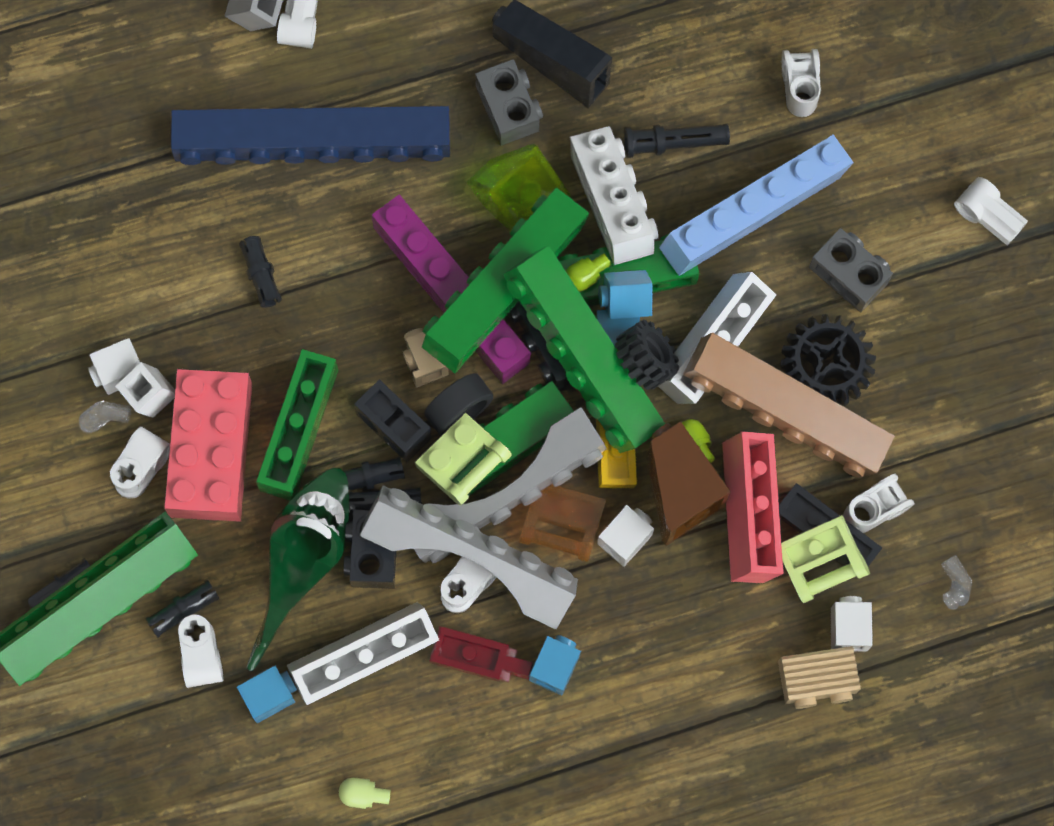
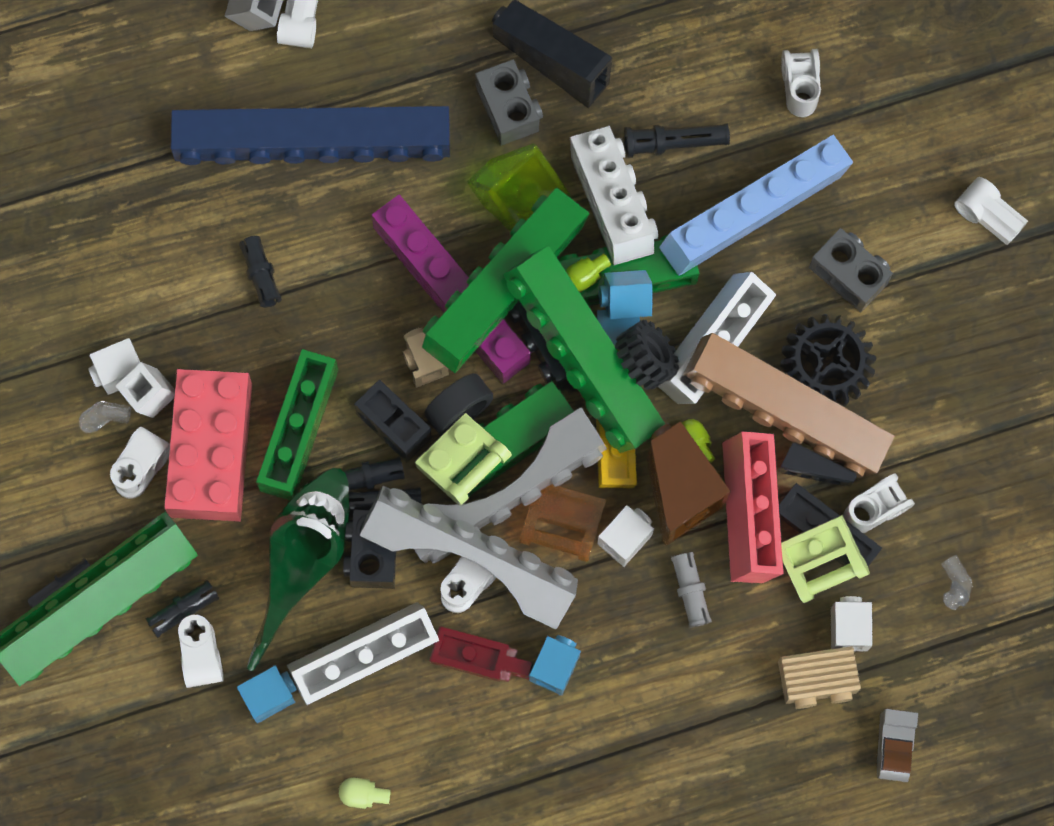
none -> light grey pin [671,552,712,628]
none -> black slope [778,443,857,487]
none -> light grey leg [877,709,918,782]

